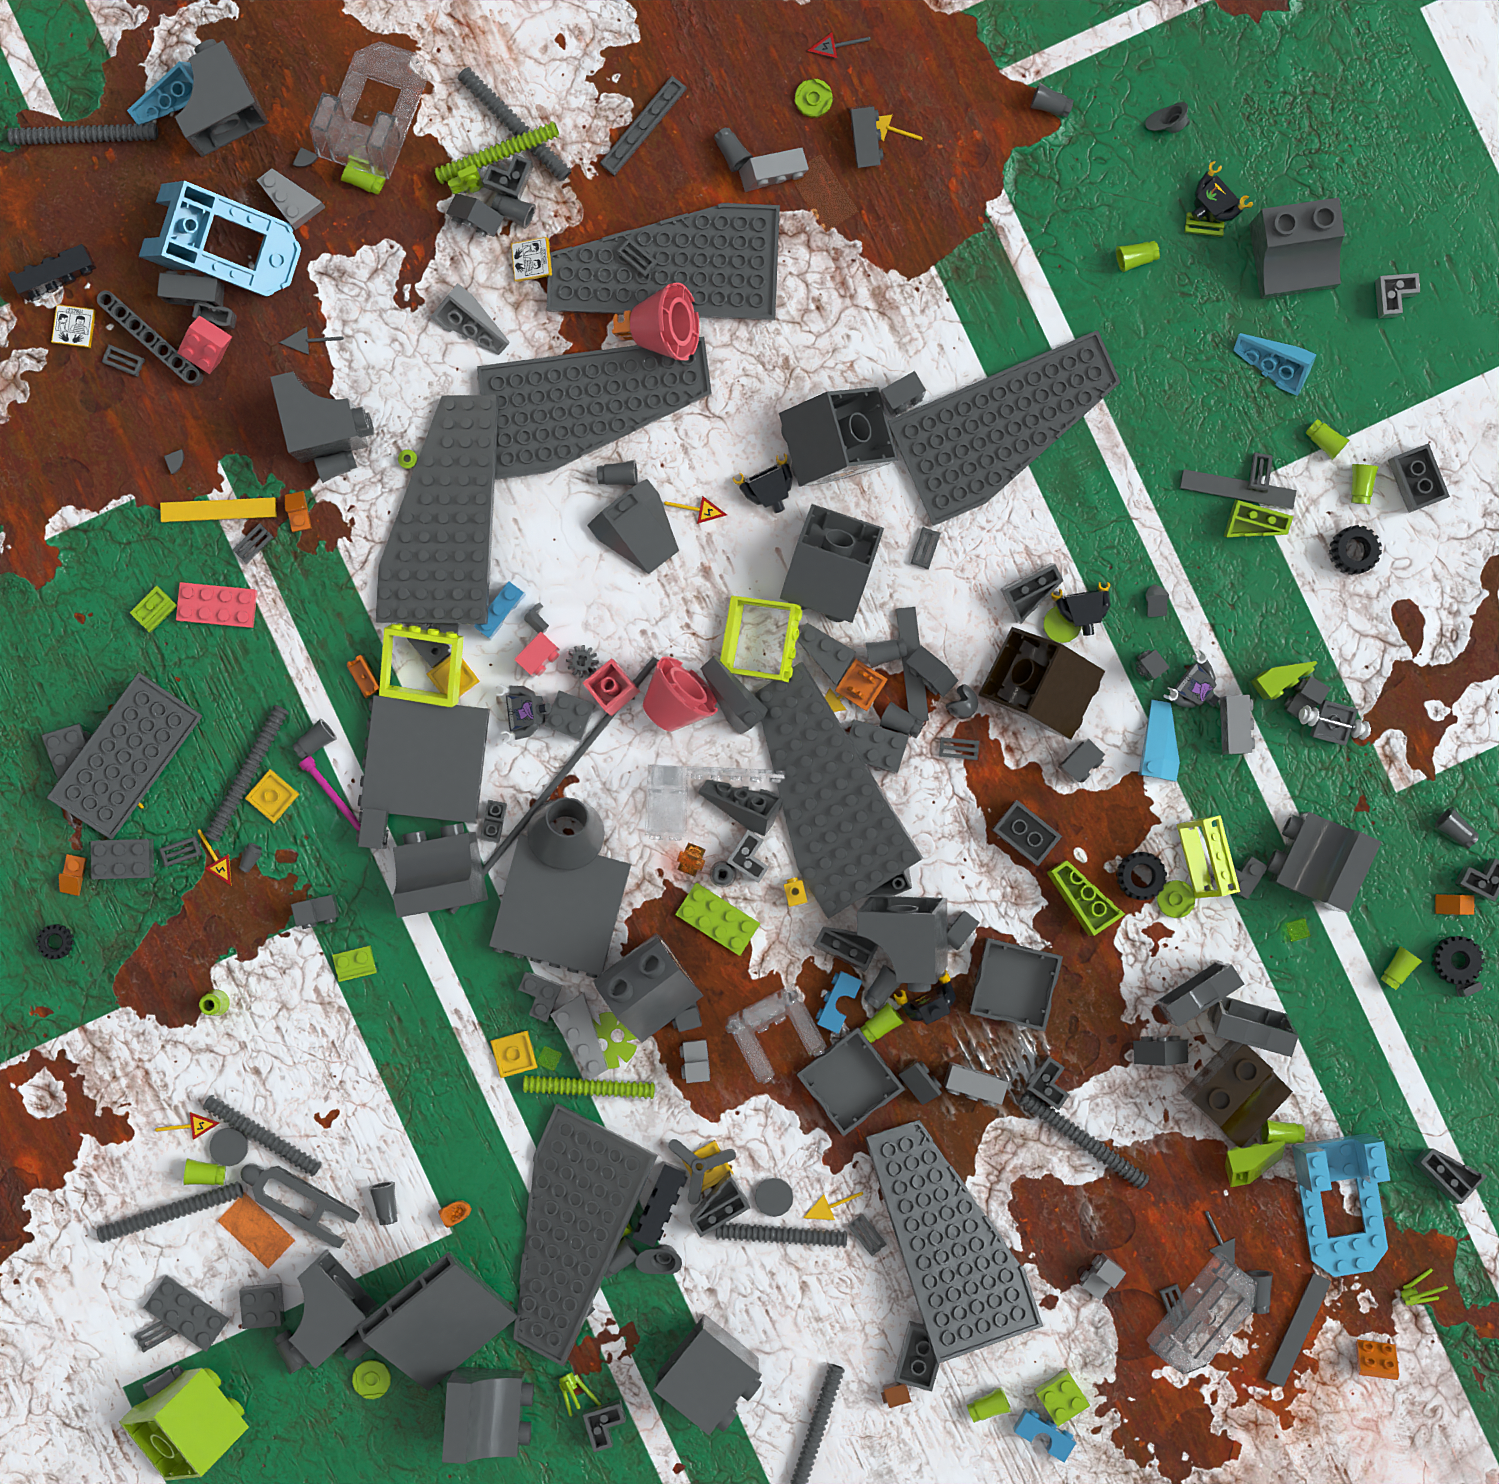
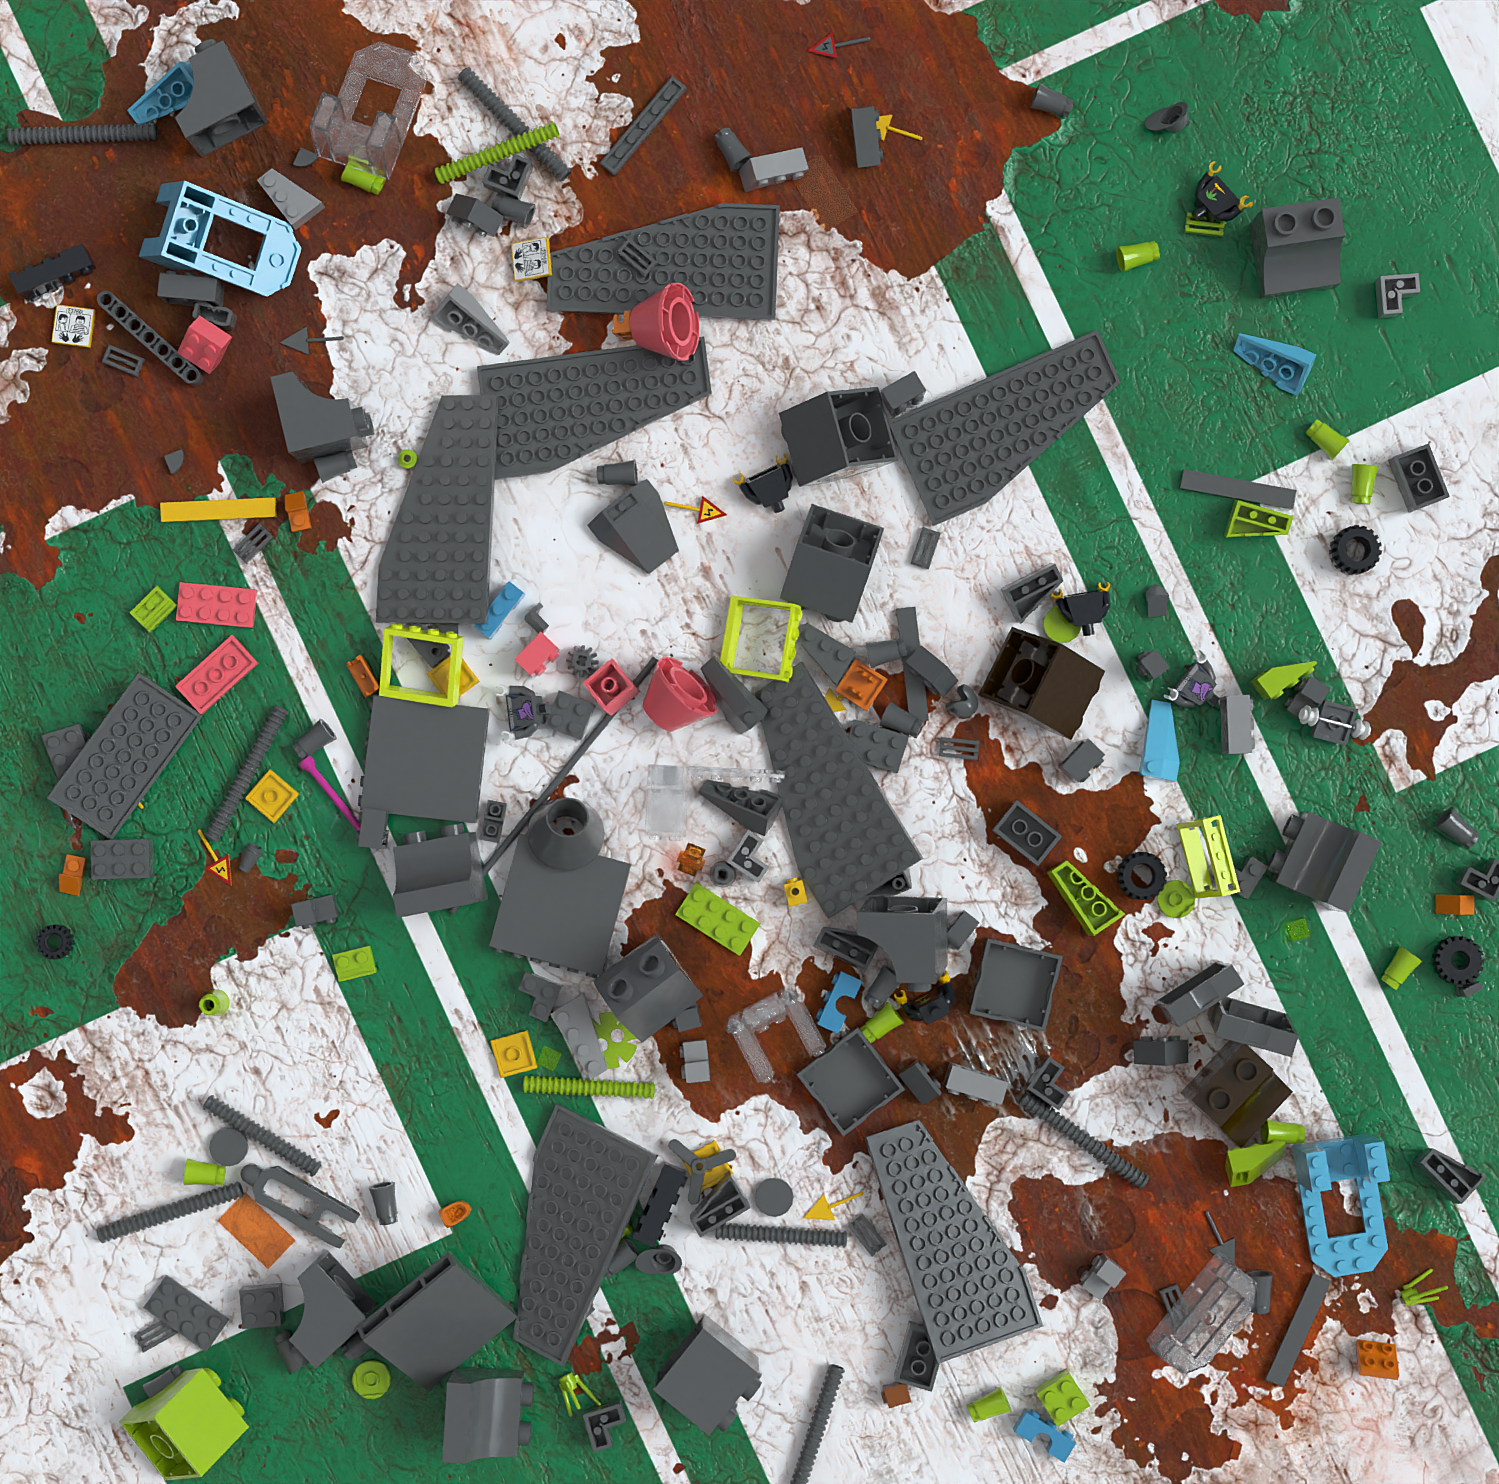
piece [155,1112,220,1140] -> none
dark grey tile [159,836,203,867] -> none
lime hinge [448,164,484,194] -> none
lime tile [795,79,832,118] -> none
dark grey tile [1248,452,1273,493] -> none
none -> coral plate [175,635,259,715]

